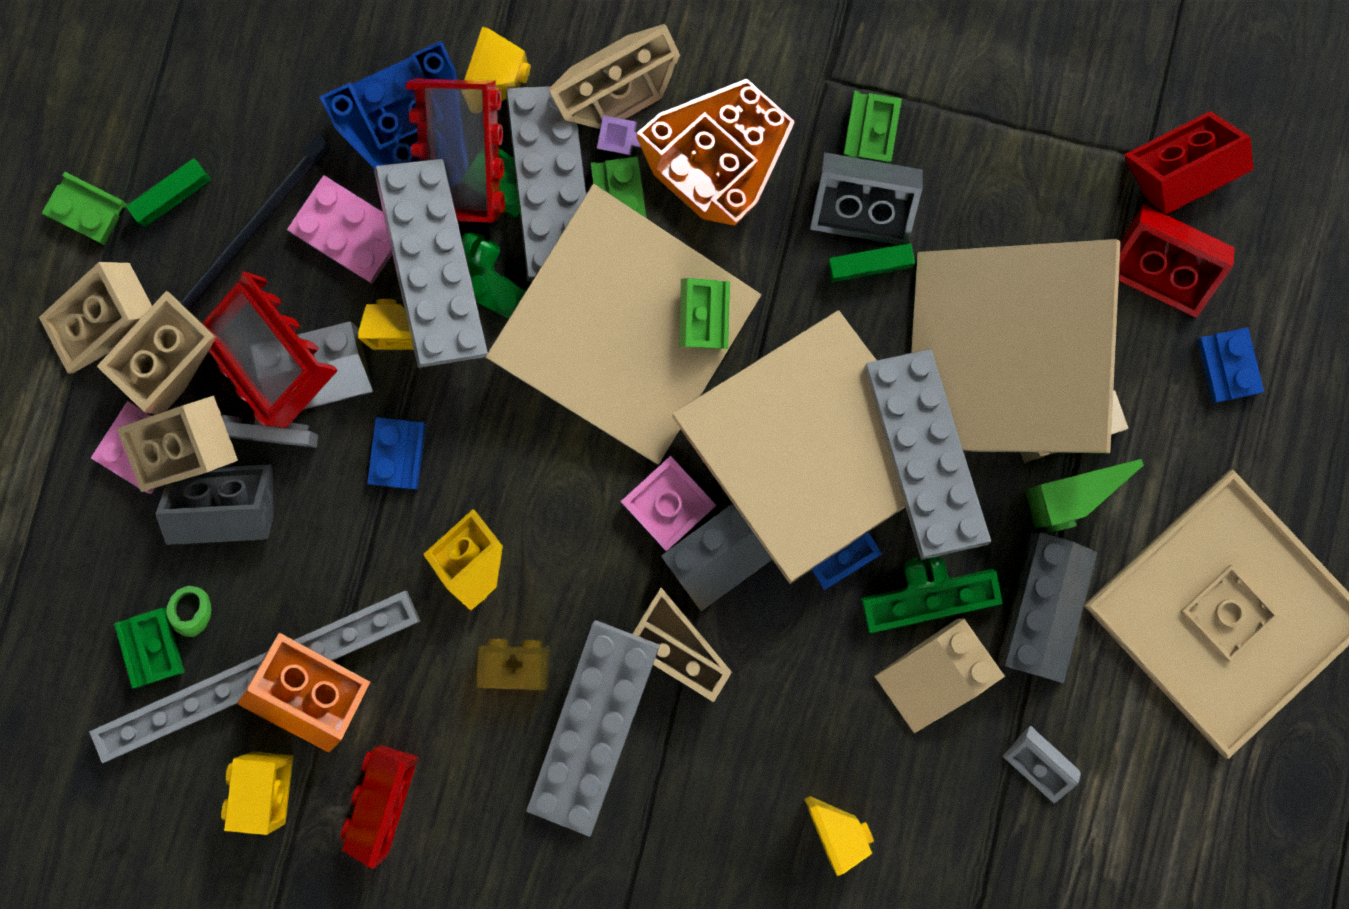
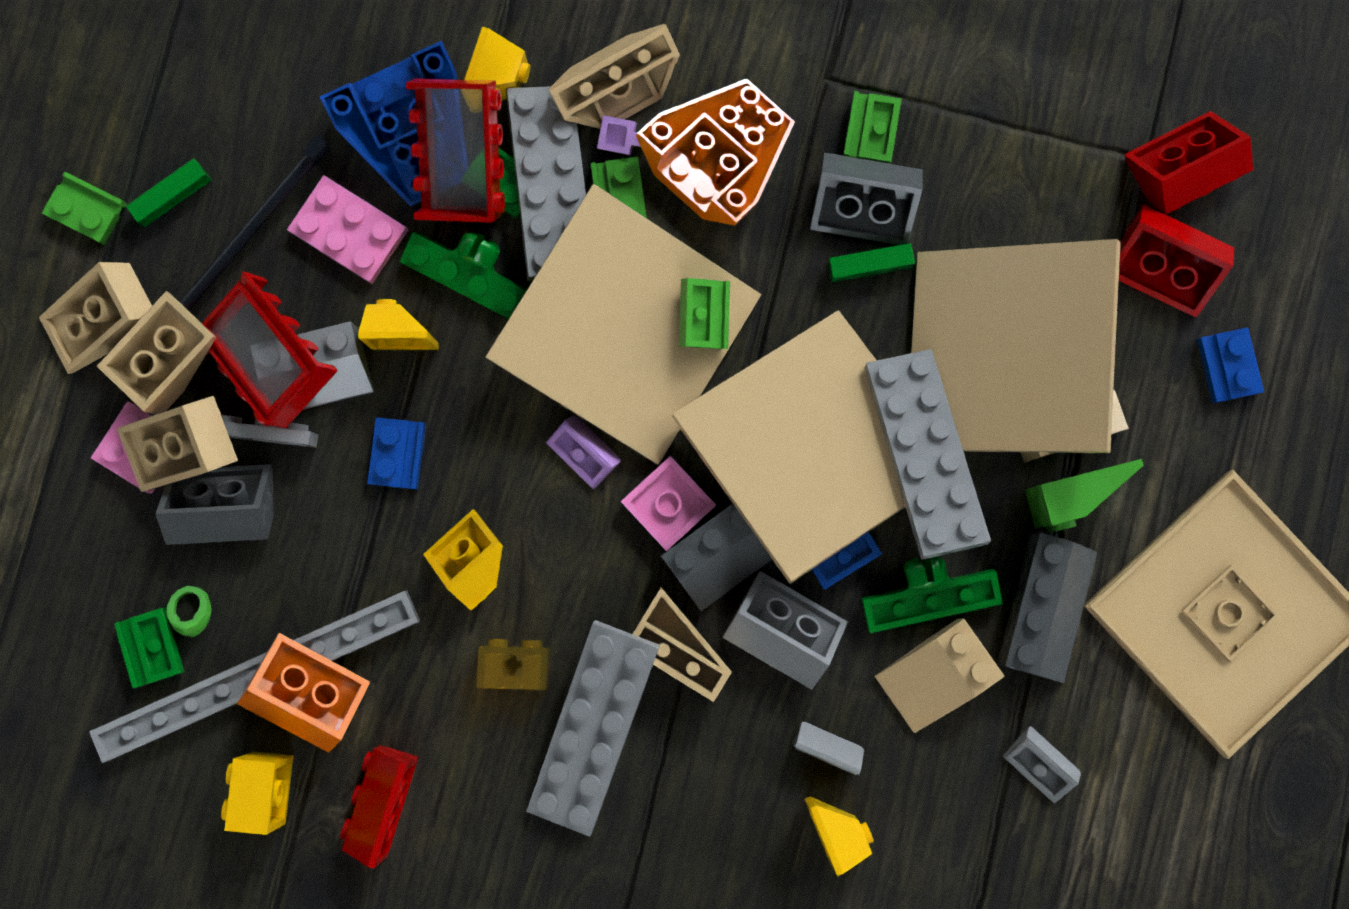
light grey plate [374,159,488,368] -> none
none -> lavender slope [546,415,621,489]
none -> light grey slope [723,571,848,690]
none -> light grey slope [792,722,864,775]

